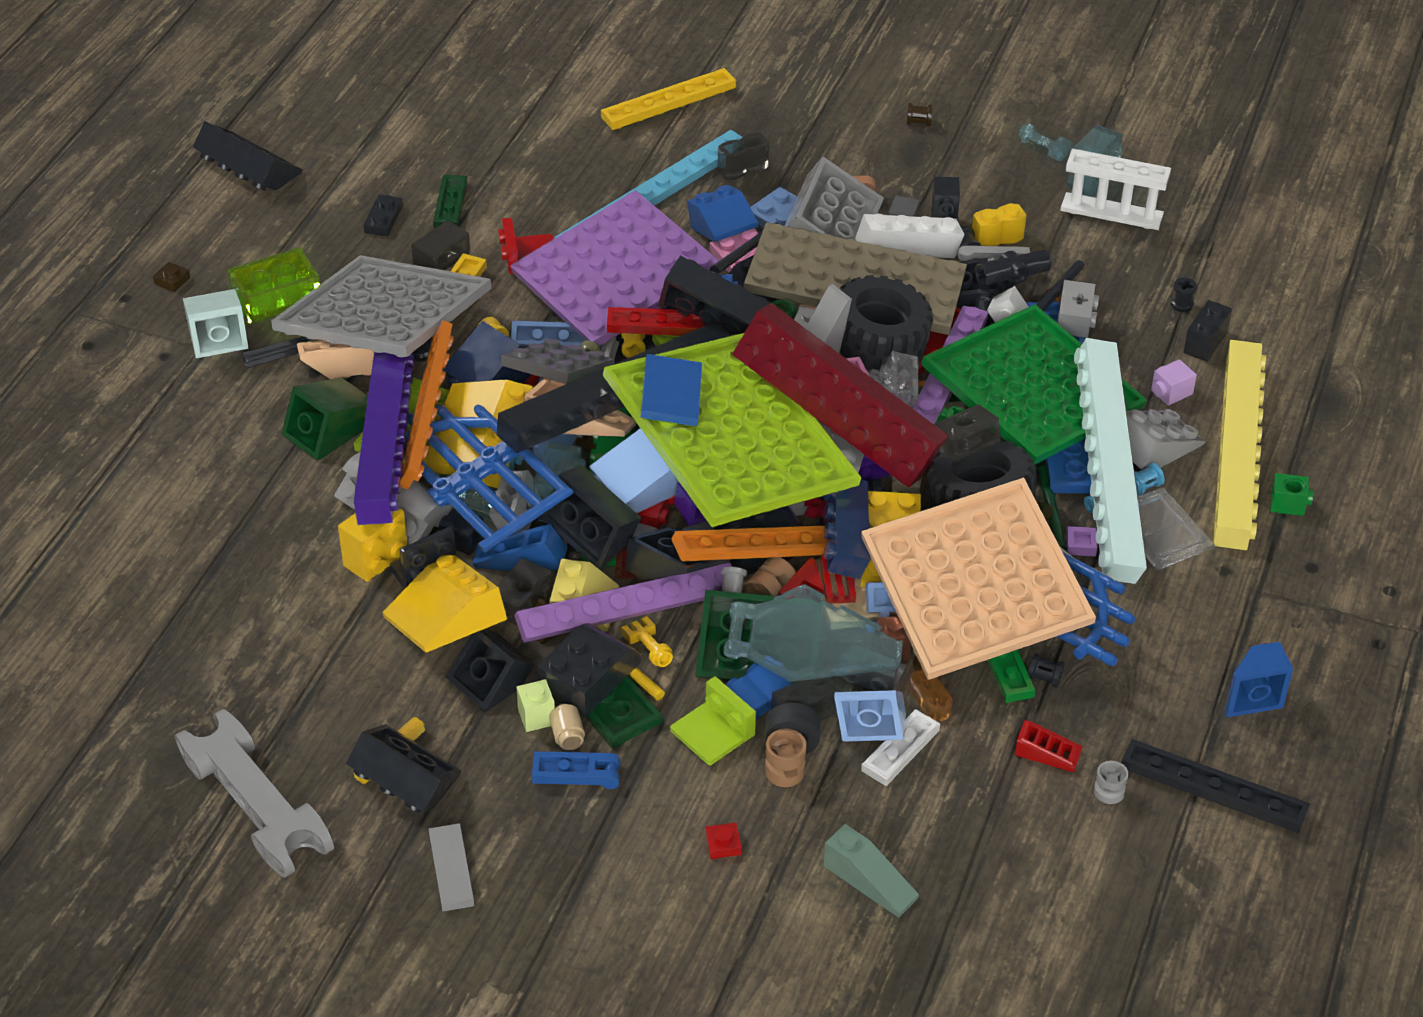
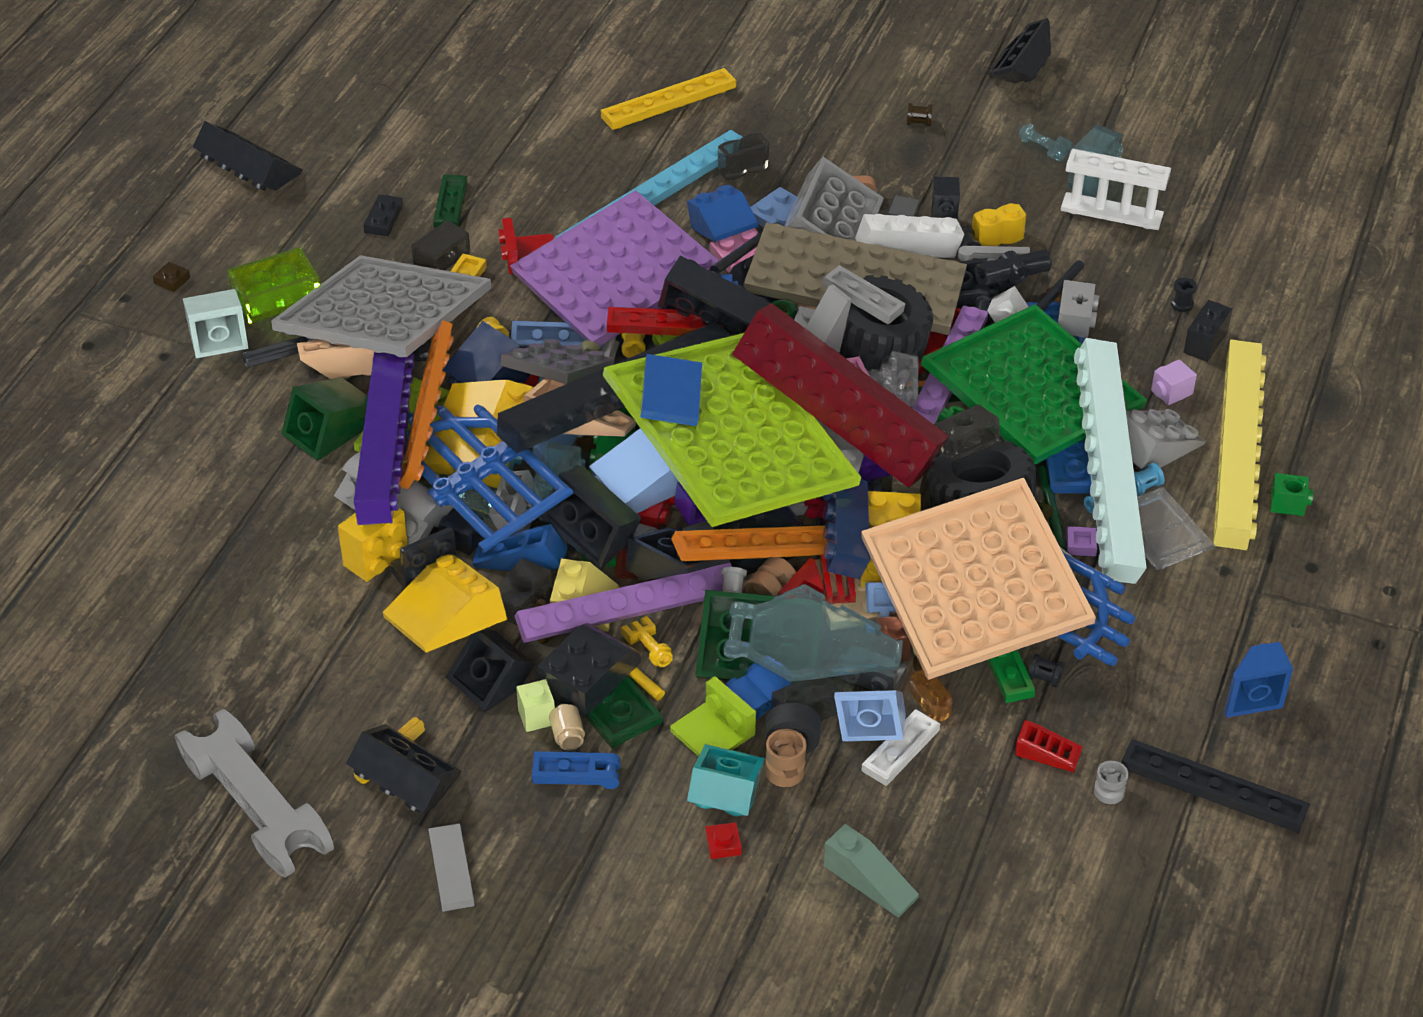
none -> teal slope [687,744,765,816]
none -> light grey plate [822,265,905,324]
none -> black wedge [987,18,1051,83]

